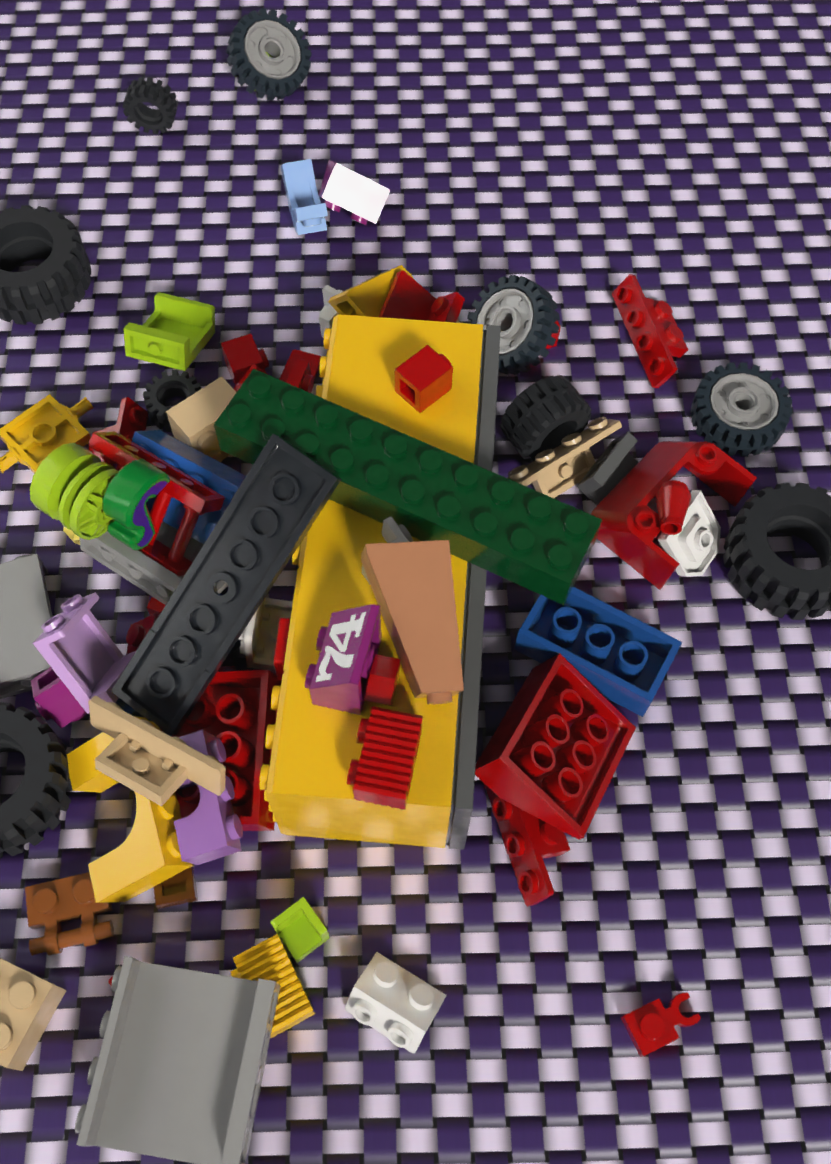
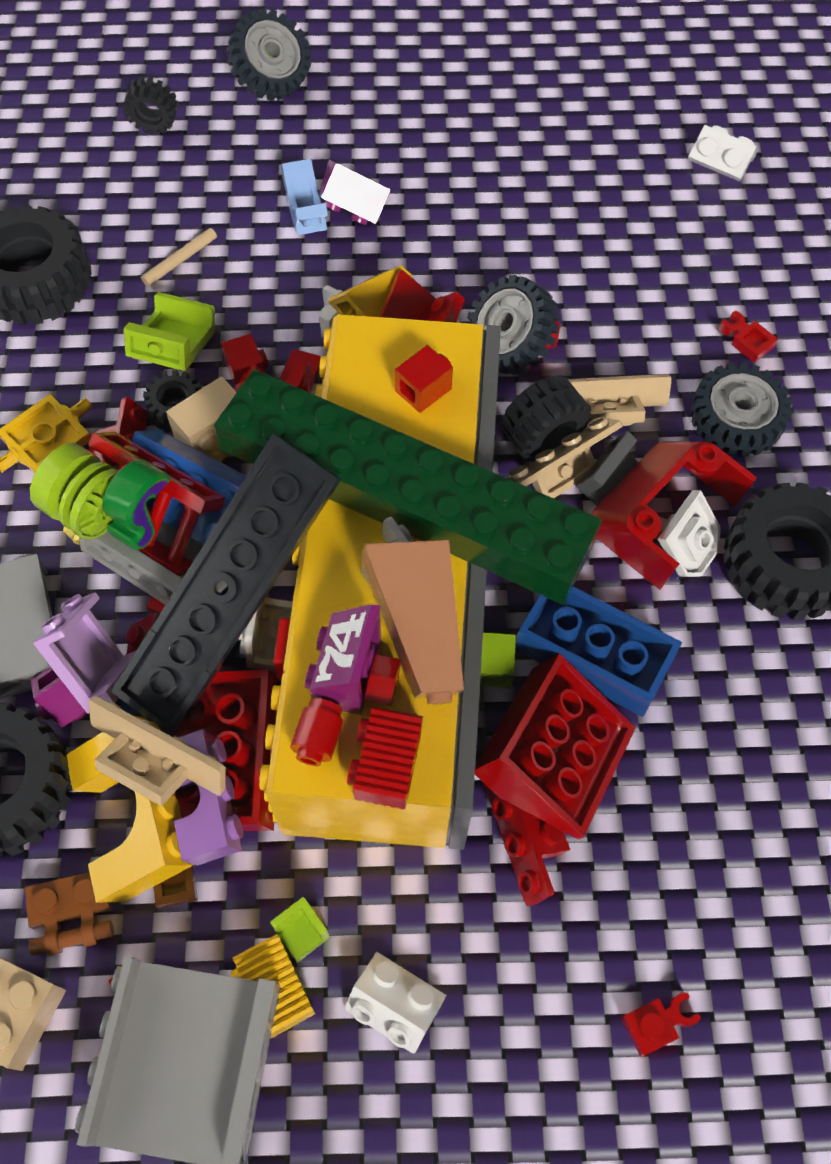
red bracket [612,274,688,388] -> none
red cone [656,480,692,535] -> none
none -> tan bar [141,228,217,287]
none -> red brick [290,698,344,767]
none -> lime panel [480,633,516,689]
none -> tan bracket [568,374,671,427]
none -> white bracket [688,125,757,182]
none -> red plate [719,311,778,363]

